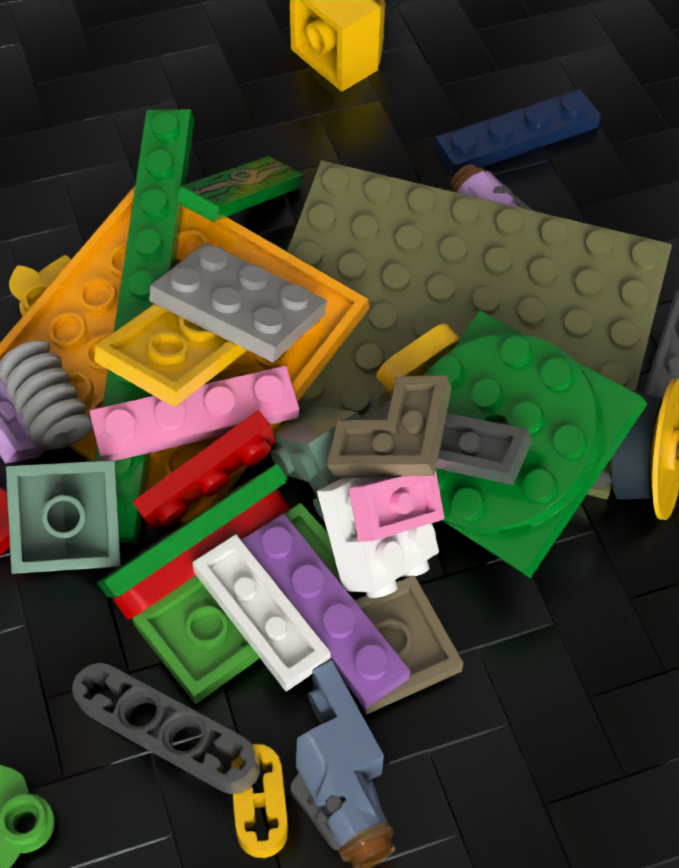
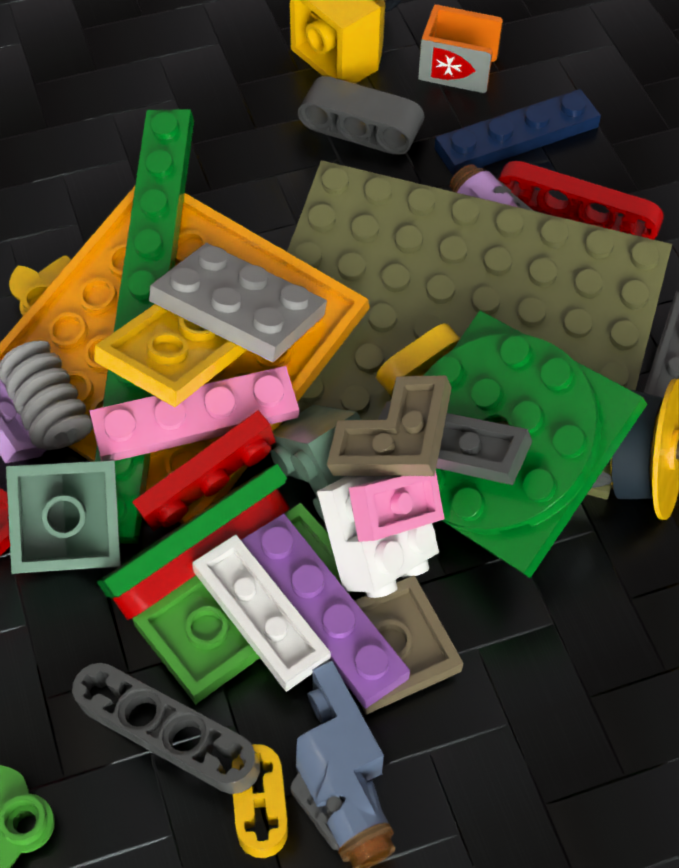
green tile [176,156,304,222] -> none
none -> dark grey beam [298,76,425,155]
none -> piece [418,4,503,93]
none -> red beam [498,161,664,240]

